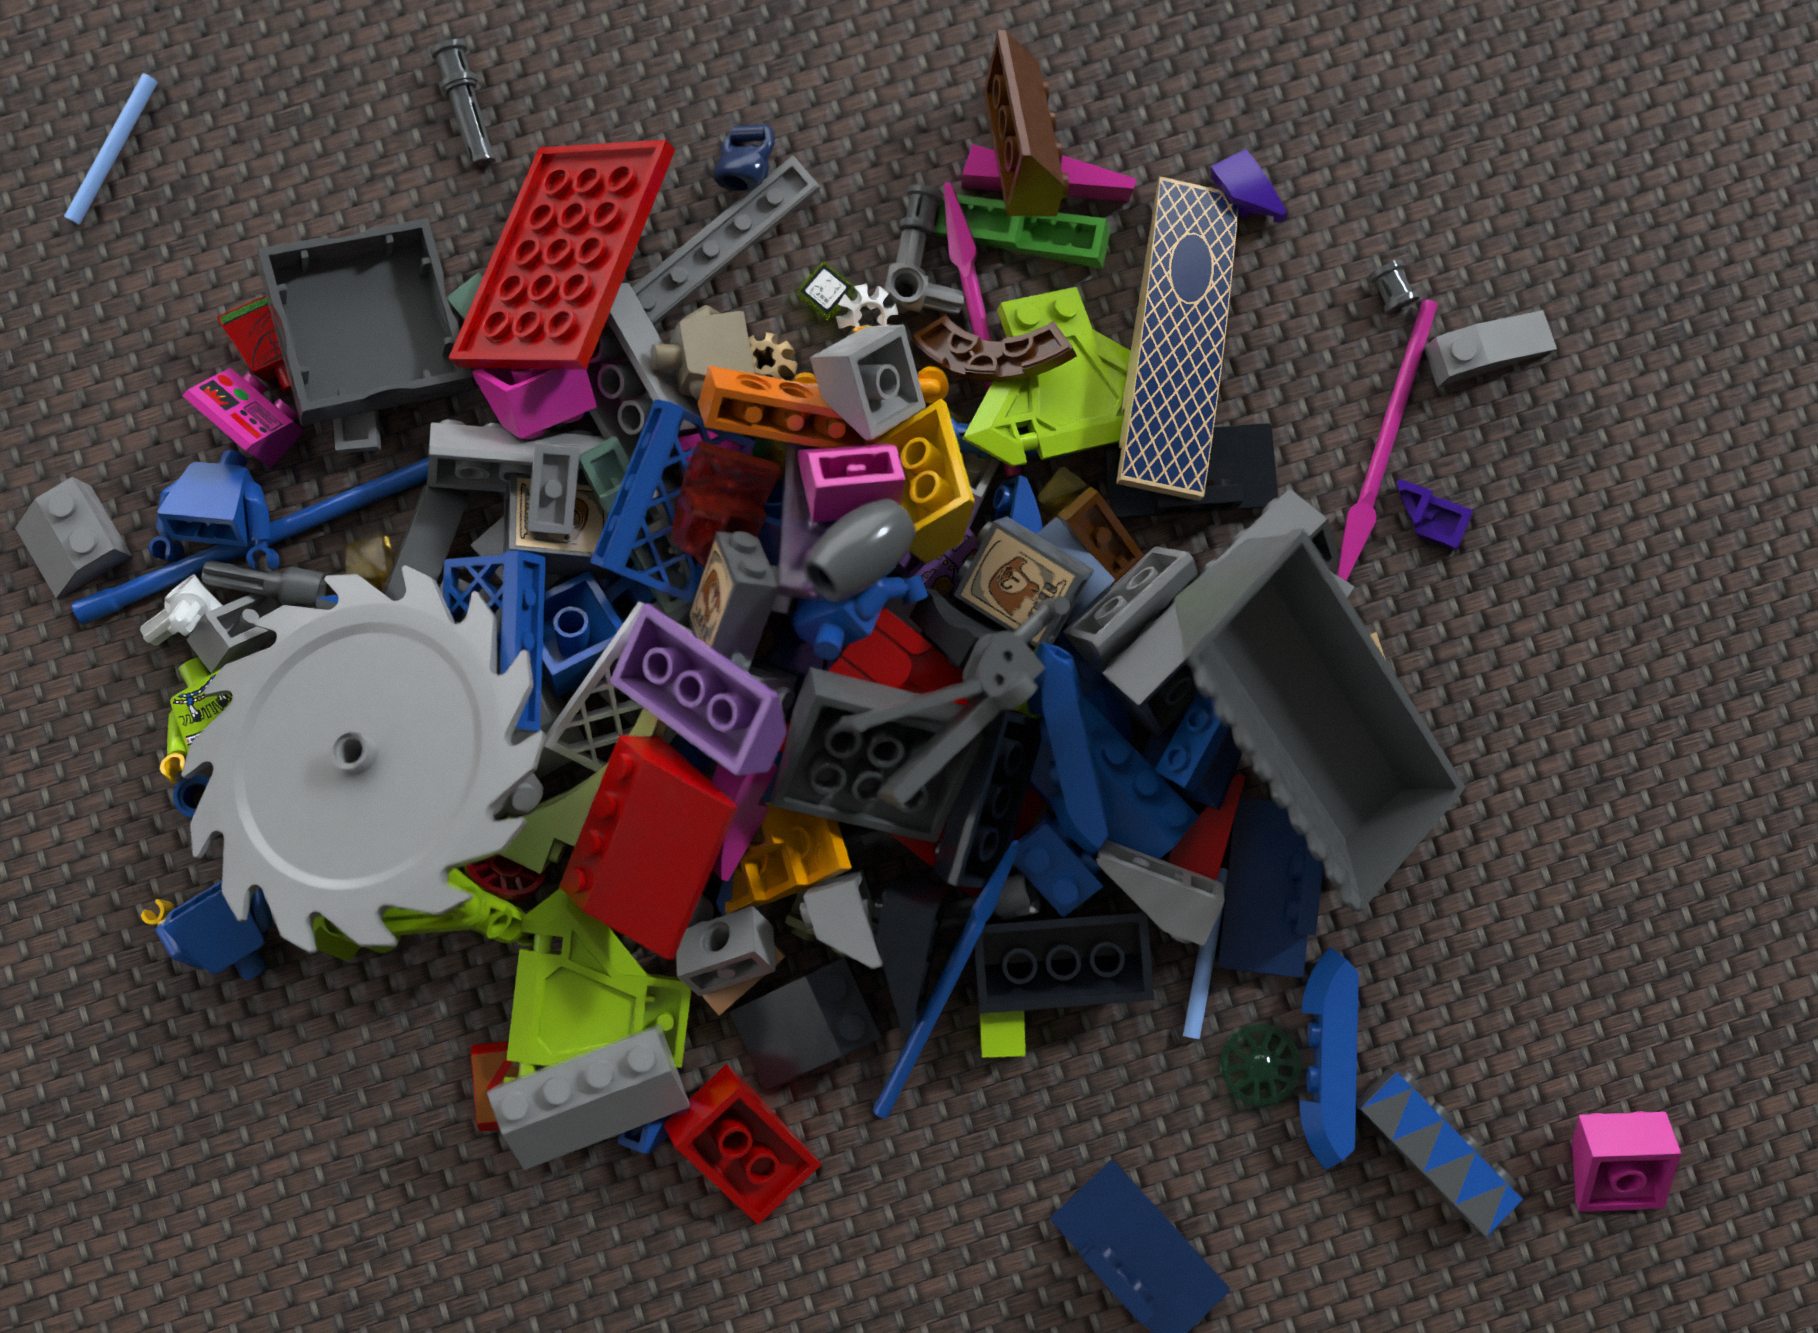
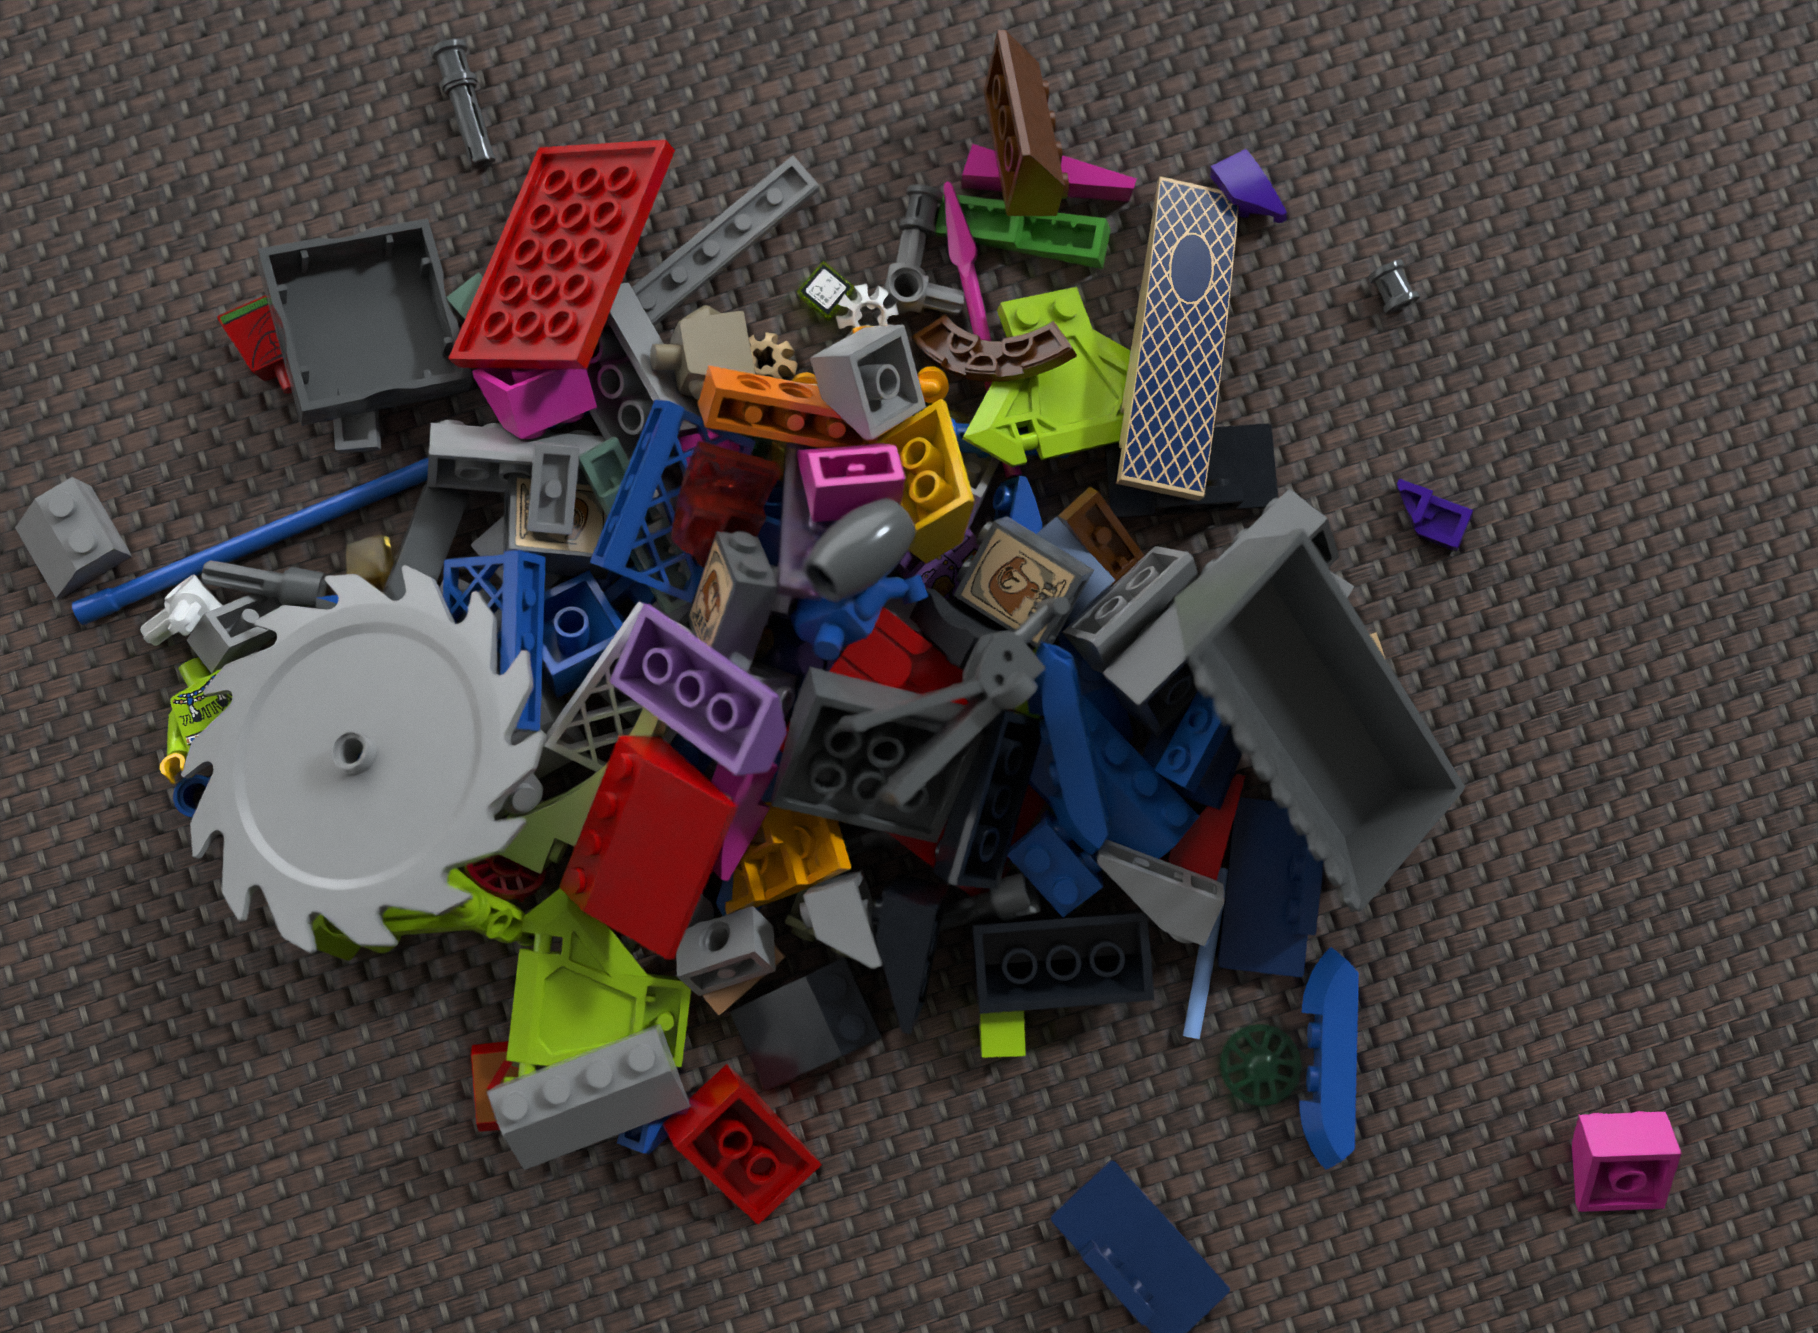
light blue bar [64,74,158,225] -> none
blue torso [141,880,273,981] -> none
blue torso [149,450,280,570] -> none
dark pink slope [182,368,304,468] -> none
dark blue piece [713,124,775,191] -> none
blue piece [873,840,1020,1119] -> none
clear yellow slope [1036,467,1088,522] -> none
dark pink piece [1337,300,1438,581] -> none
brick [1356,1069,1523,1237] -> none
light grey slope [1424,310,1557,388] -> none

